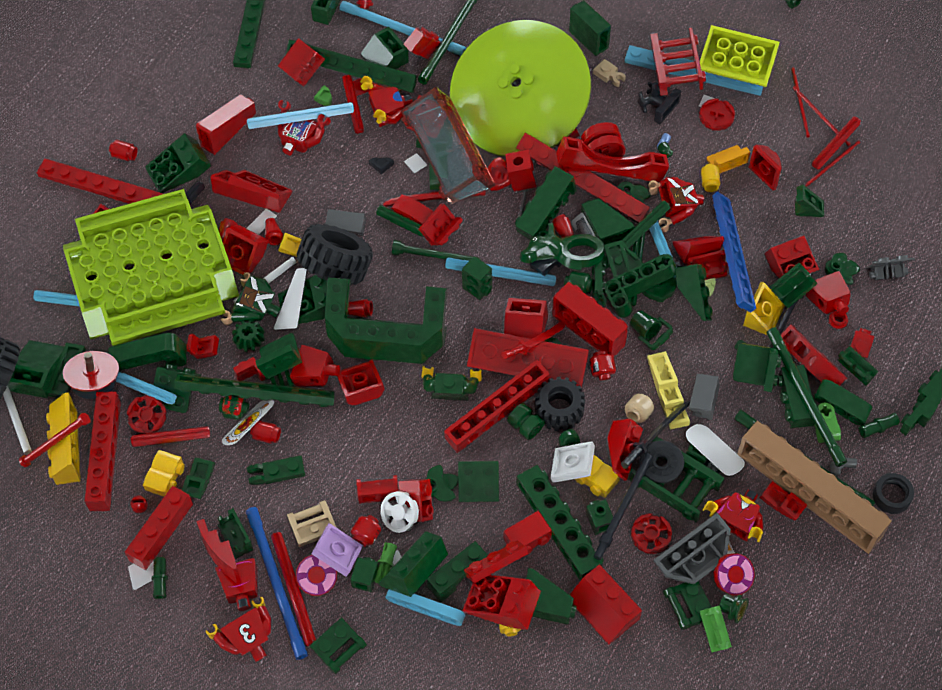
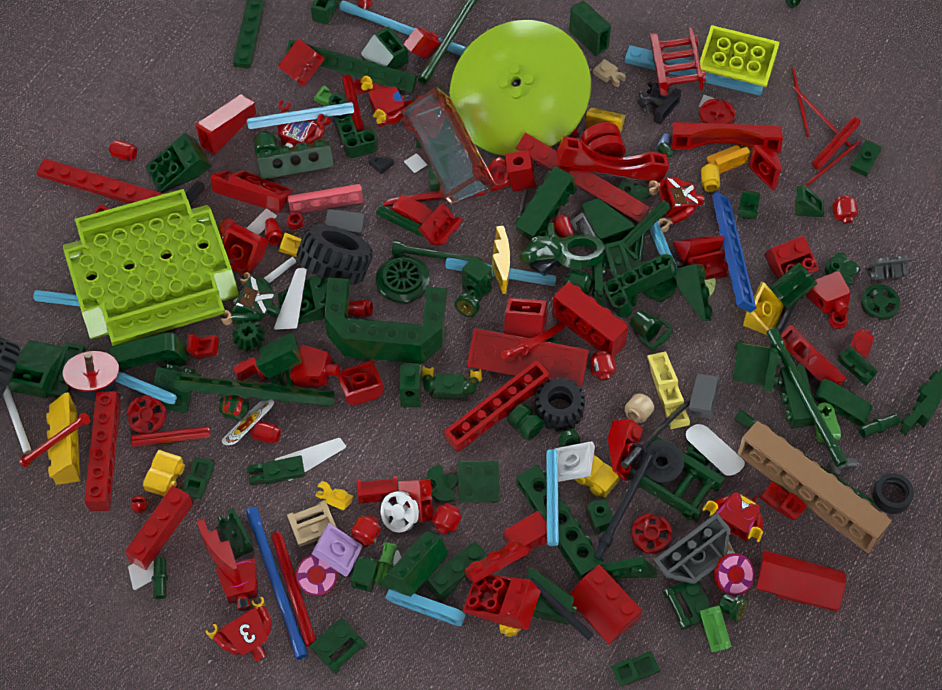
none -> dark green head [253,132,278,155]
none -> dark green brick [257,139,334,180]
none -> white sticker [275,438,346,481]
none -> red plate [286,212,305,230]
none -> coral fence [288,184,363,213]
none -> yellow plate [315,481,353,511]
none -> dark green beam [328,93,378,158]
none -> dark green piece [376,256,430,303]
none -> dark green torso [400,364,421,408]
none -> red head [432,503,462,535]
none -> dark green piece [455,289,482,317]
none -> yellow slope [492,226,510,294]
none -> black bar [529,577,594,641]
none -> medium azure axle [546,450,559,546]
none -> yellow slope [585,107,626,133]
none -> dark green wing [603,557,657,579]
none -> dark green slope [611,651,661,687]
none -> red arch [671,122,783,153]
none -> dark green bracket [738,190,760,219]
none -> red slope [756,550,846,612]
none -> red head [832,195,859,224]
none -> dark green plate [850,140,883,177]
none -> dark green piece [861,284,900,320]

